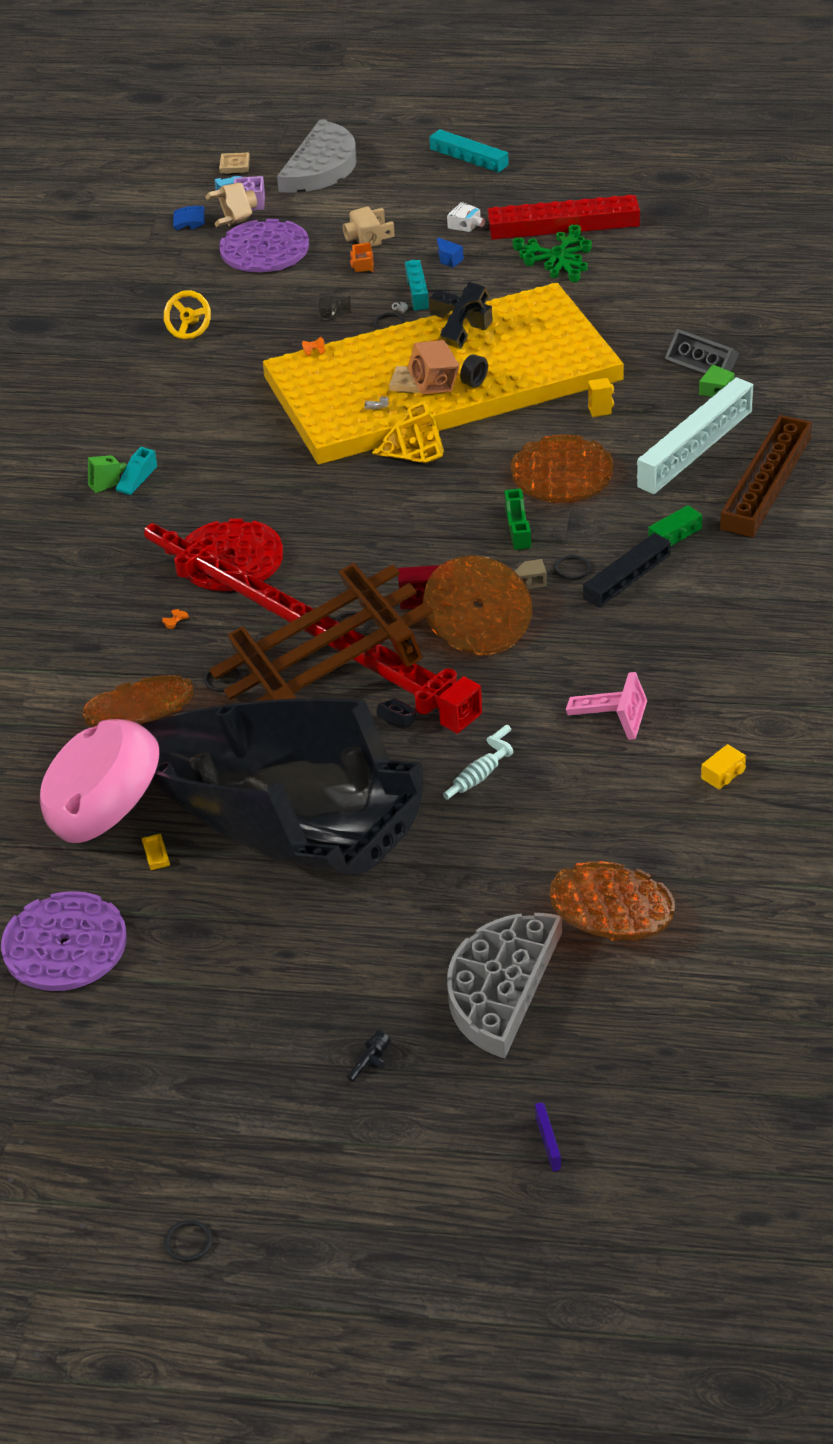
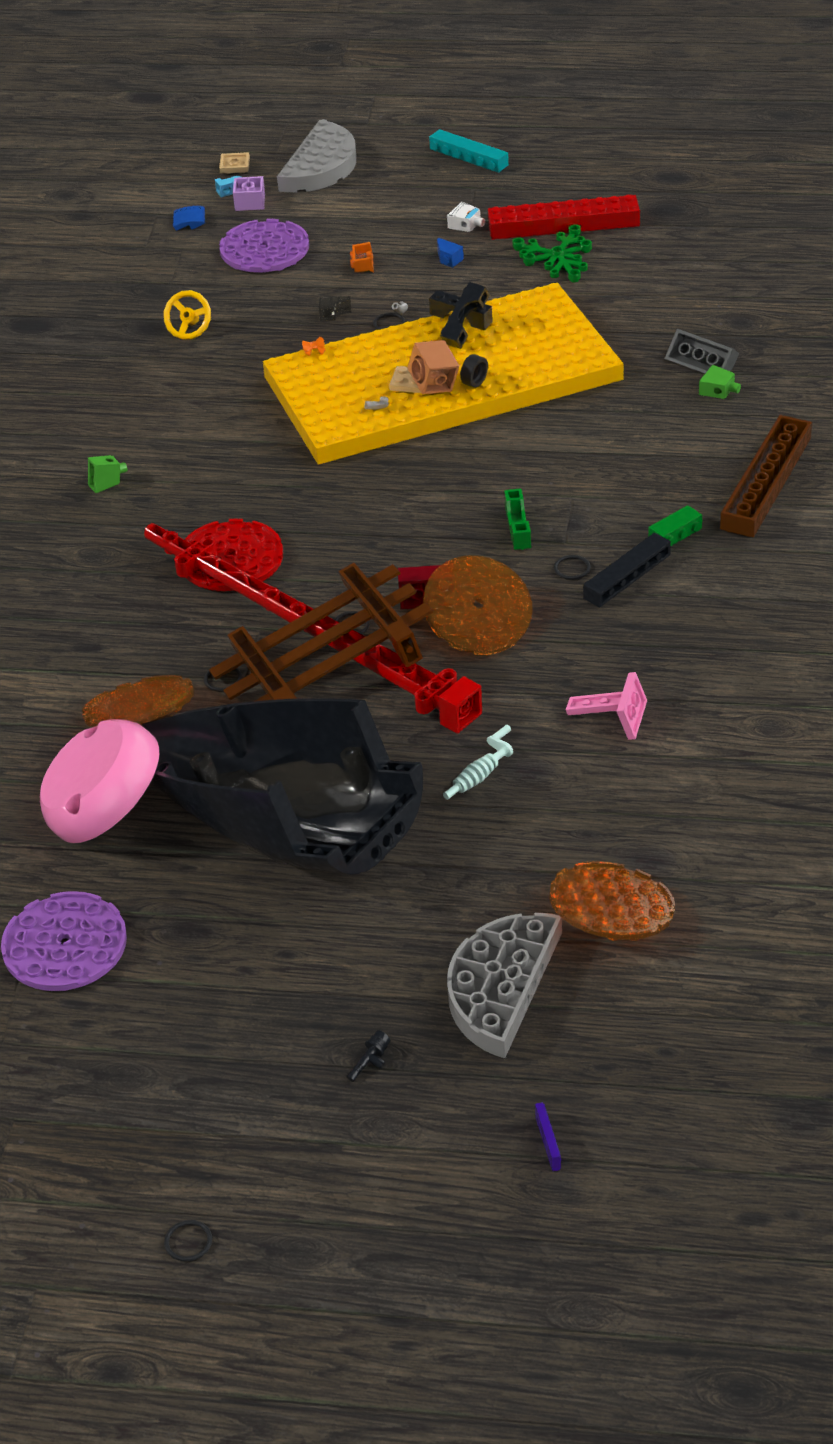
teal slope [116,447,158,495] -> none
yellow tile [141,833,170,870] -> none
orange piece [162,609,189,629] -> none
tan piece [205,183,257,227] -> none
tan piece [343,206,395,247] -> none
yellow wedge [372,400,444,463] -> none
black piece [376,698,417,728] -> none
teal arch [405,260,429,311] -> none
dark tan slope [510,559,547,591] -> none
clear orange plate [511,434,614,503] -> none
yellow brick [588,378,614,417] -> none
light aqua brick [637,377,753,494] -> none
yellow brick [701,744,746,789] -> none

